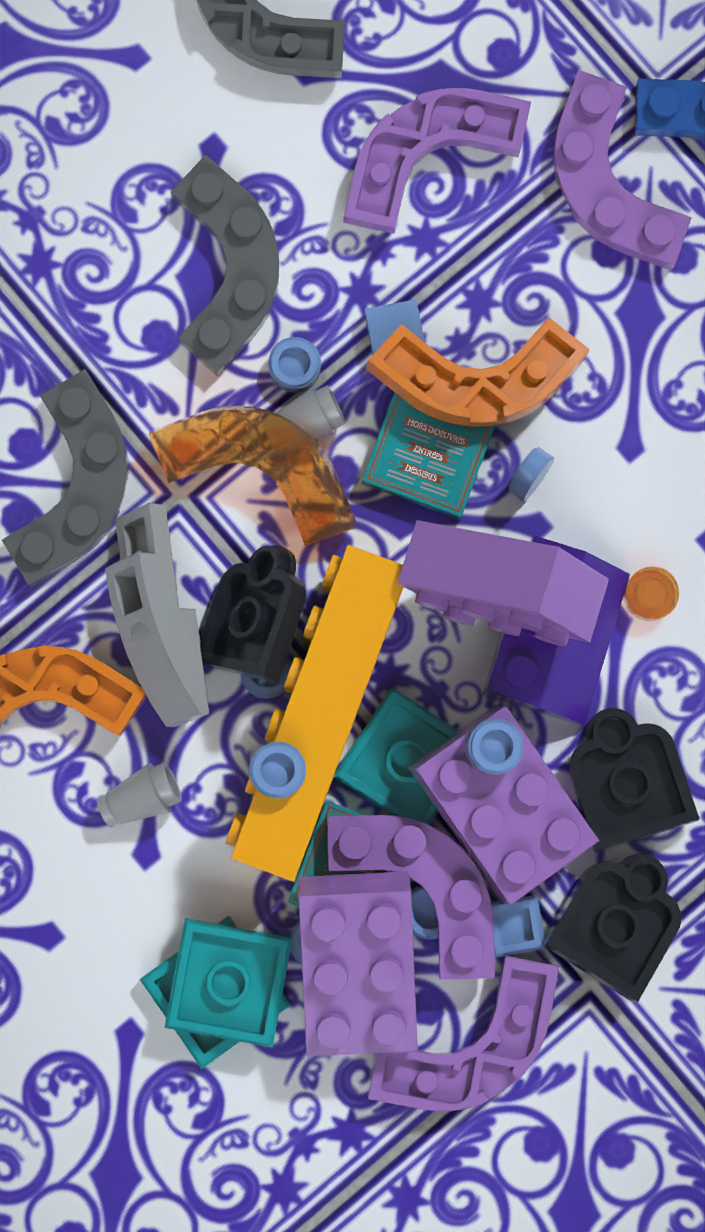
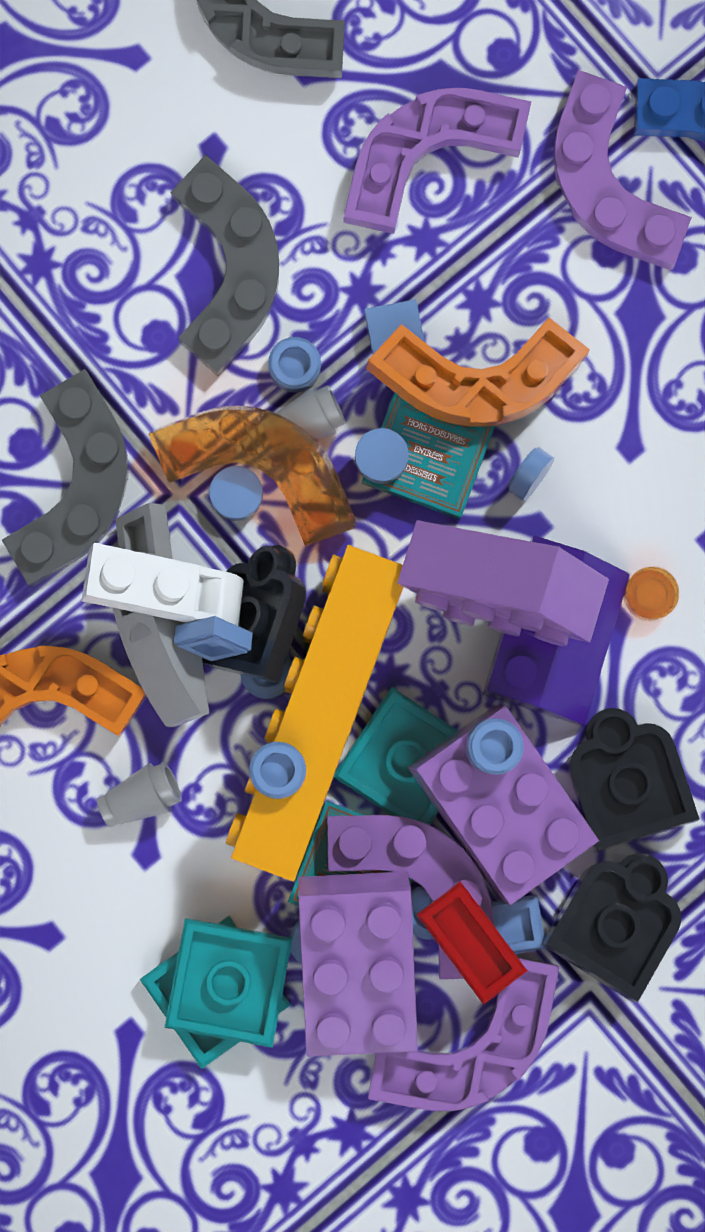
none -> white plate [81,543,244,626]
none -> medium blue tile [174,616,253,661]
none -> medium blue tile [209,466,263,521]
none -> medium blue tile [355,428,409,484]
none -> red tile [416,881,528,1005]

